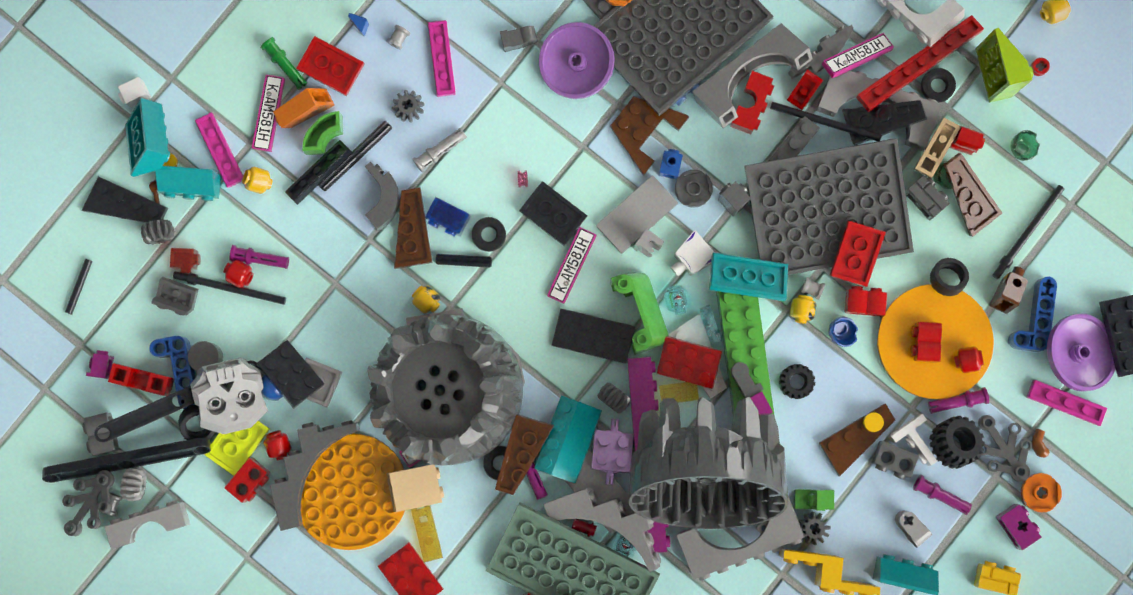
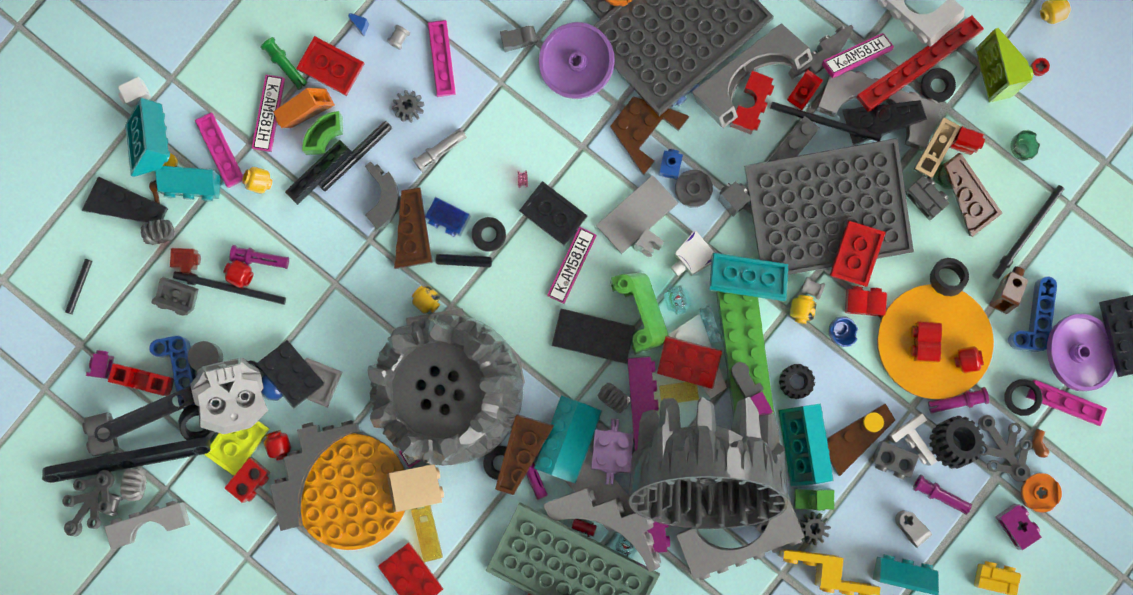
none -> teal slope [778,403,834,487]
none -> black tyre [1004,379,1043,416]

